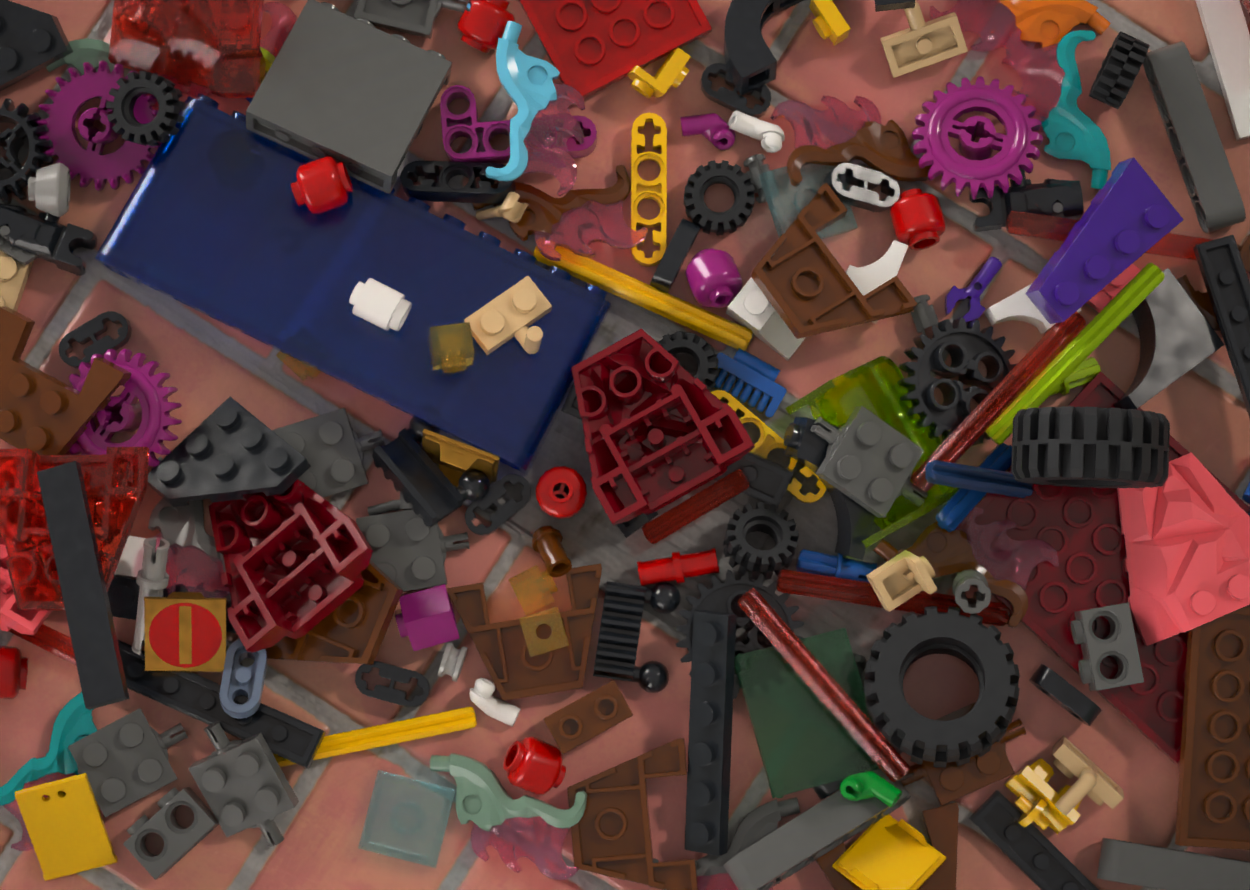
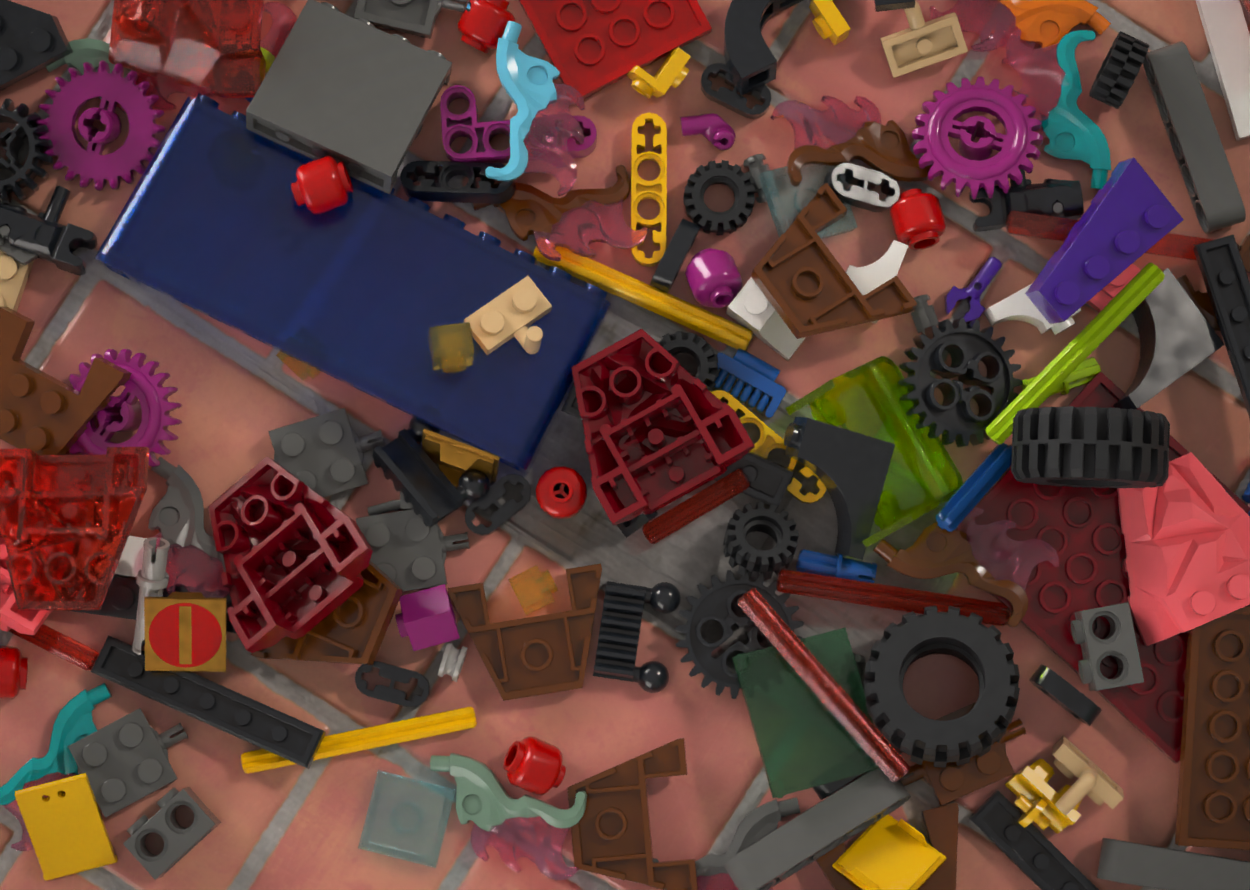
light grey cone [28,163,71,217] -> none
black tile [37,461,130,710] -> none
black beam [59,311,132,369] -> none
black tyre [106,71,186,146] -> none
black plate [144,397,311,507] -> none
dark grey plate [189,721,299,847] -> none
sand blue plate [219,639,267,719] -> none
white brick [349,278,412,332] -> none
white arm [469,678,521,727] -> none
tan hand [475,192,529,223] -> none
clear yellow plate [519,607,570,657] -> none
reddish brown pin [532,526,572,577] -> none
reddish brown brick [544,680,633,754] -> none
red pin [637,548,720,587] -> none
black plate [685,610,736,856] -> none
white arm [728,110,785,153] -> none
dark grey plate [811,406,928,518] -> none
green arm [840,771,902,808] -> none
tan bracket [866,550,938,612] -> none
clear red axle [911,311,1086,492] -> none
dark blue axle [925,460,1034,498] -> none
dark grey bush [952,569,991,614] -> none

